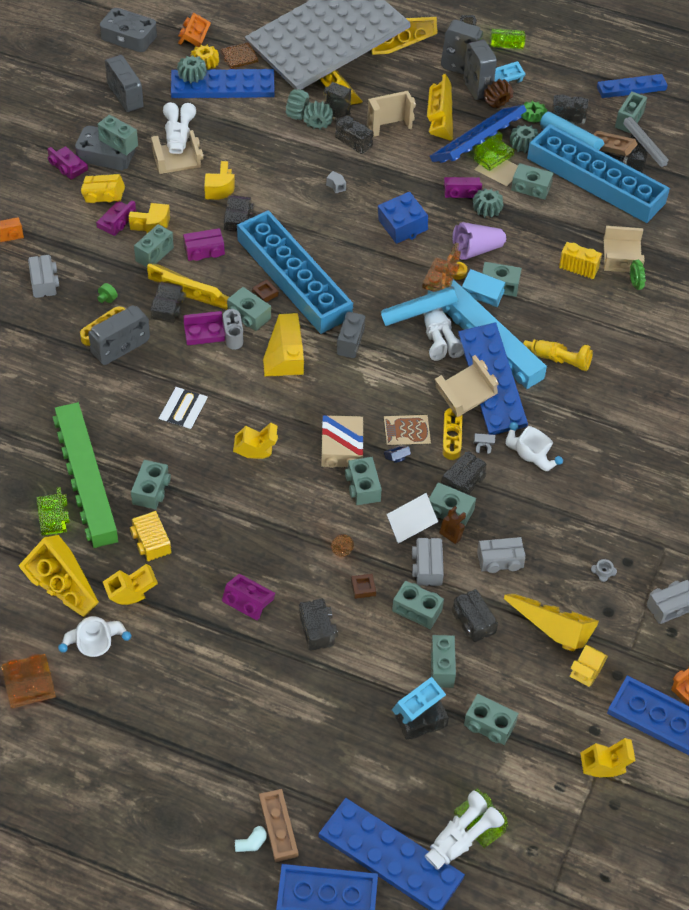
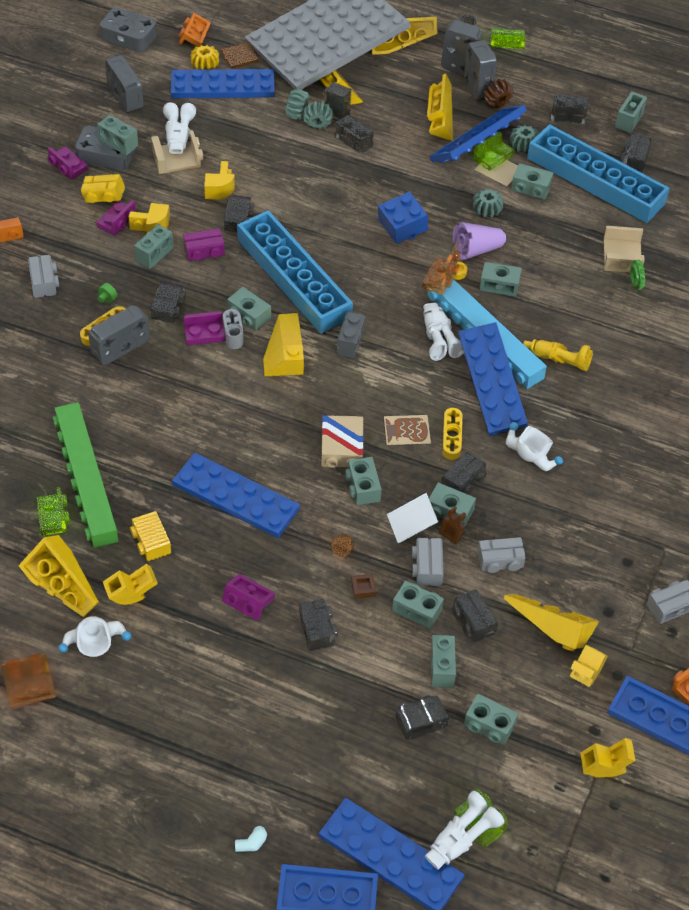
sand green brick [131,460,171,509] -> none
yellow wedge [147,264,229,310] -> none
sticker [159,387,208,429] -> none
sand green gear [177,55,207,84] -> none
yellow brick [233,423,278,459] -> none
reddish brown plate [252,280,279,302] -> none
medium nougat plate [259,789,298,862] -> none
light grey piece [326,171,346,193] -> none
tan panel [367,91,416,137] -> none
medium azure brick [381,286,459,326] -> none
dark blue plate [384,445,411,463] -> none
medium azure hinge [392,677,446,724] -> none
tan panel [435,355,499,417] -> none
magenta bracket [444,177,482,198] -> none
medium azure hinge [462,269,505,307] -> none
light grey tile [473,433,495,454] -> none
medium azure hinge [490,61,526,83] -> none
bright green gear [521,100,547,122] -> none
medium azure brick [540,112,604,150] -> none
yellow brick [559,242,602,279] -> none
light grey plate [591,559,617,582] -> none
medium nougat plate [593,131,638,156] -> none
blue plate [597,74,667,98] -> none
light grey axle [623,117,669,167] -> none
none -> blue plate [172,452,300,538]

